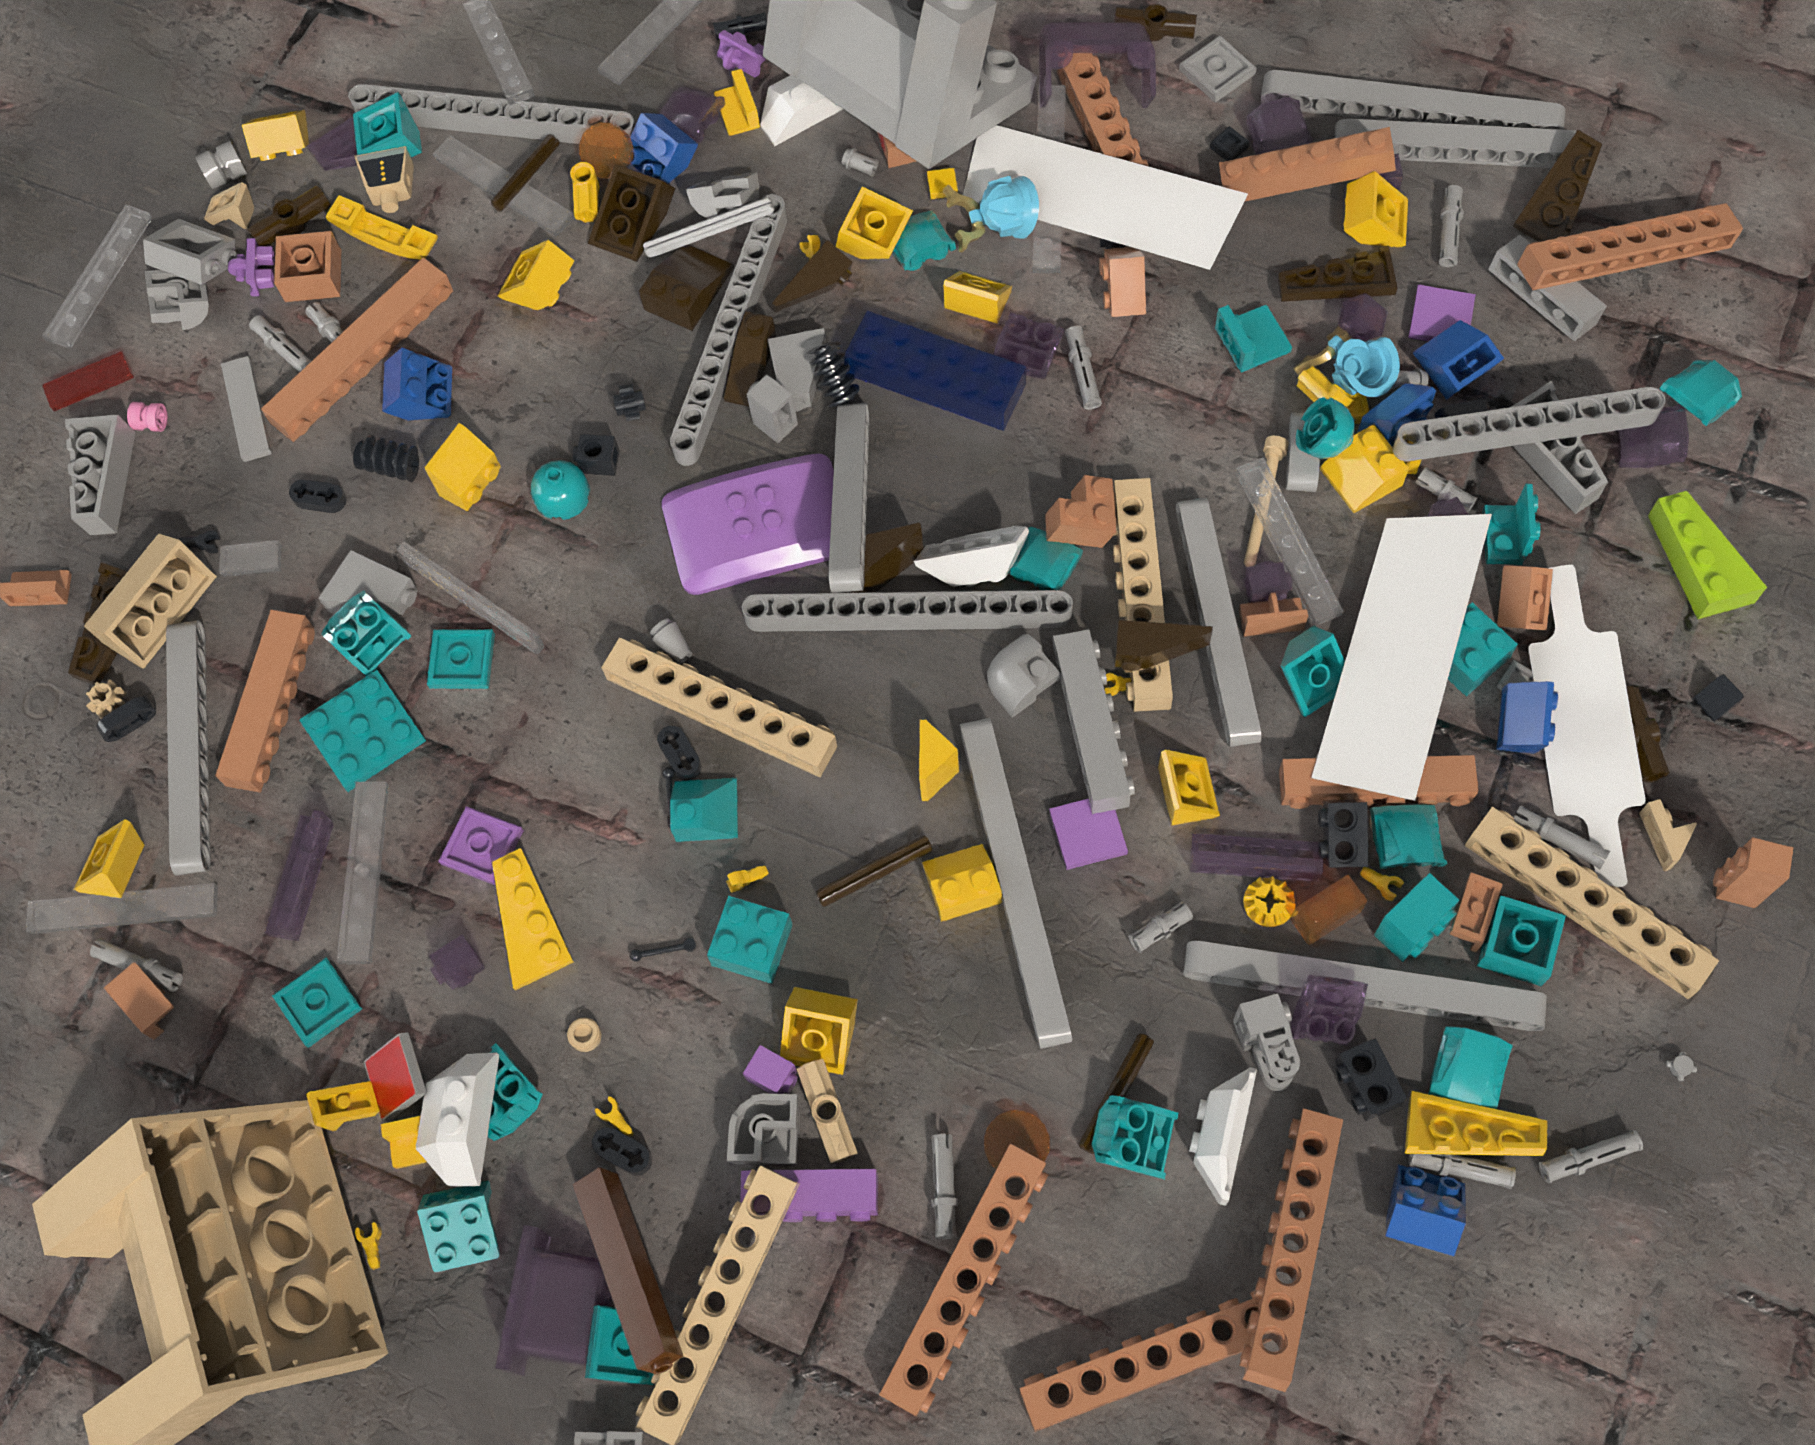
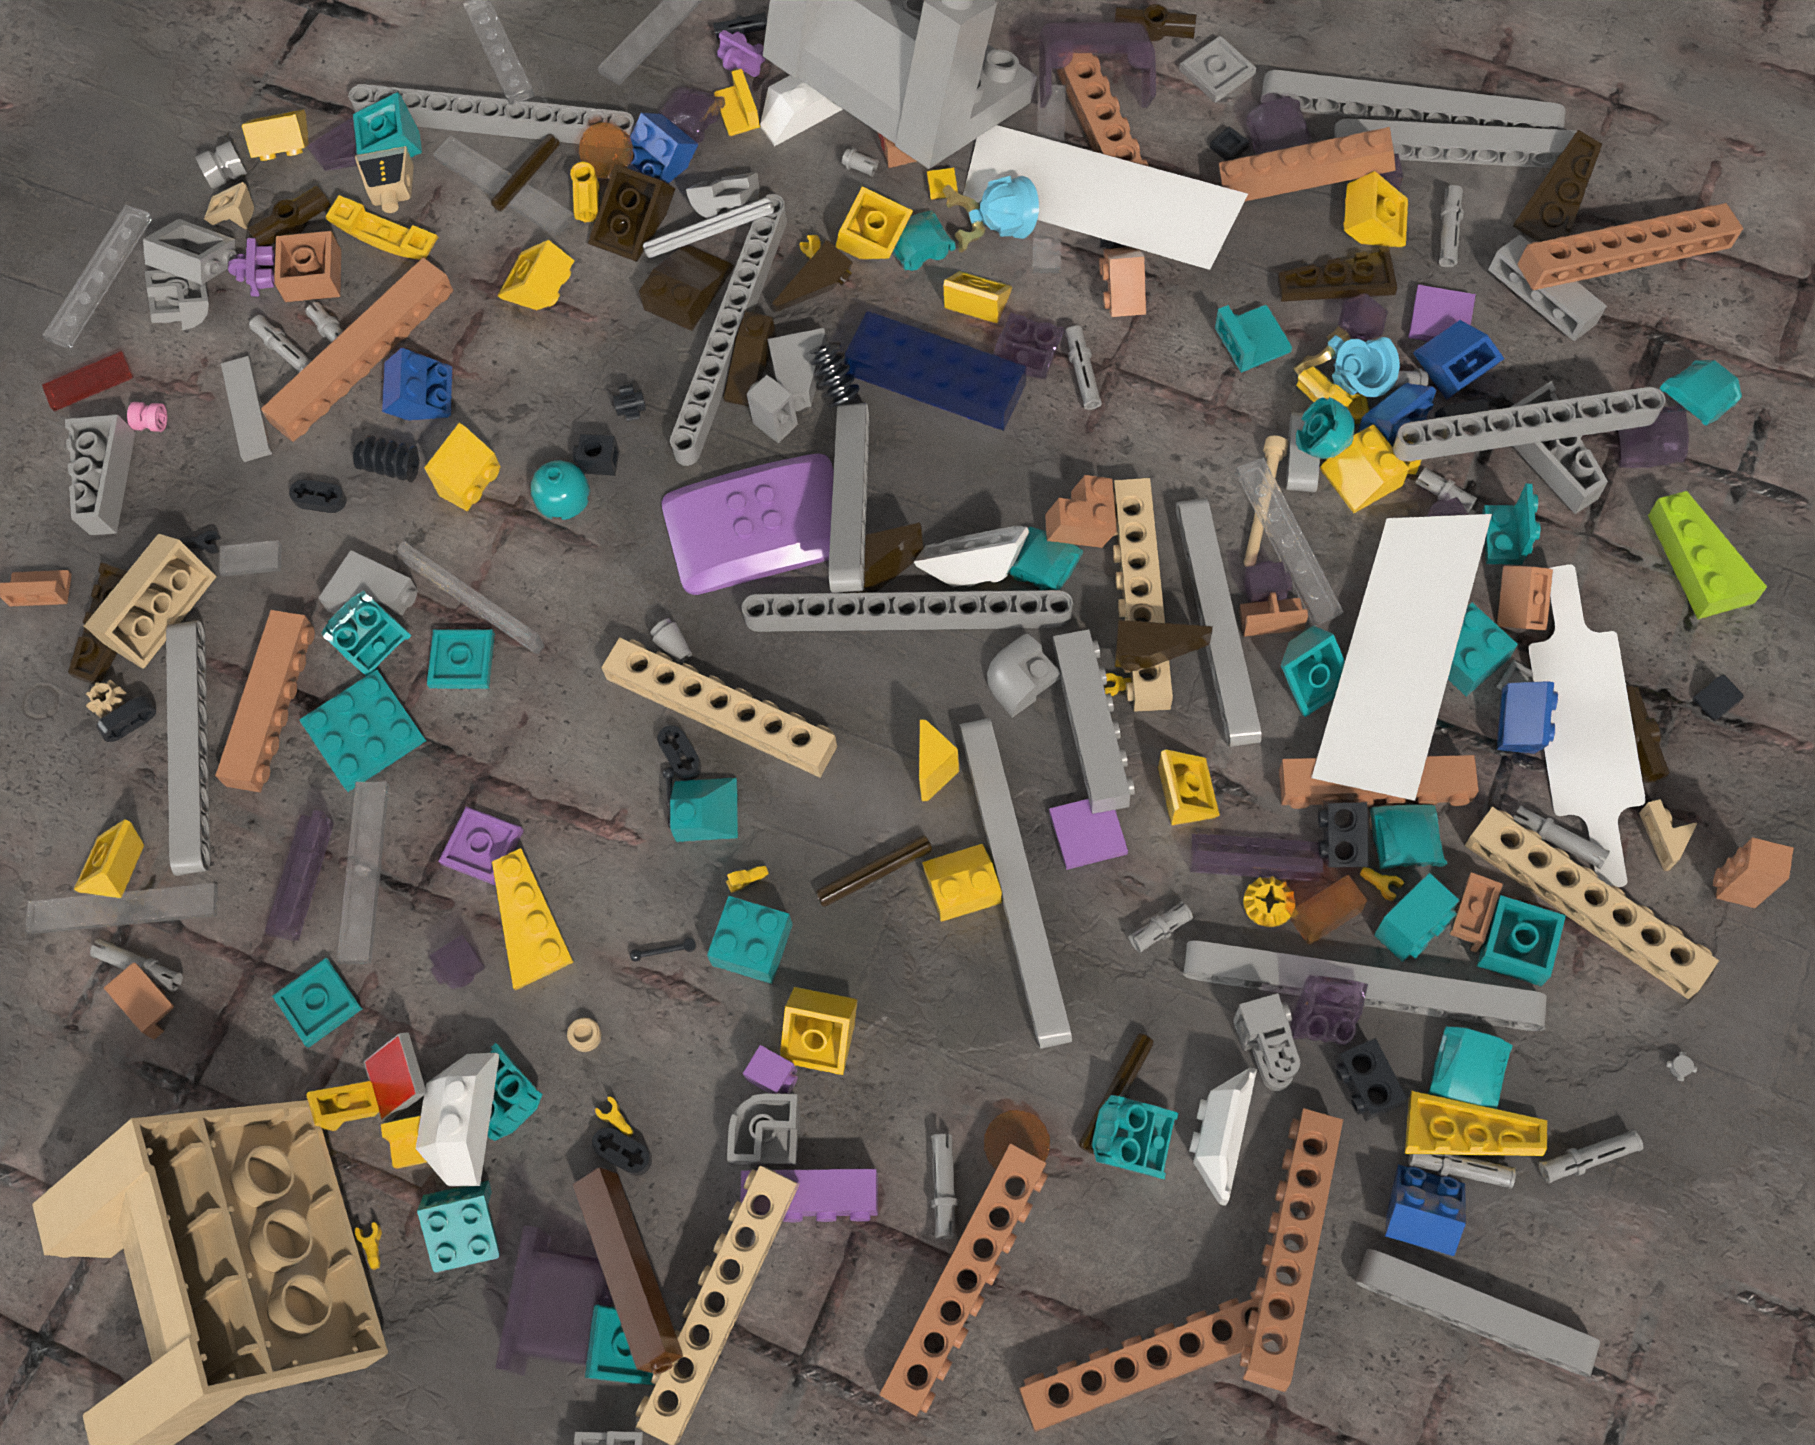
tan piece [796,1059,858,1164] -> none
none -> light grey beam [1356,1249,1600,1377]

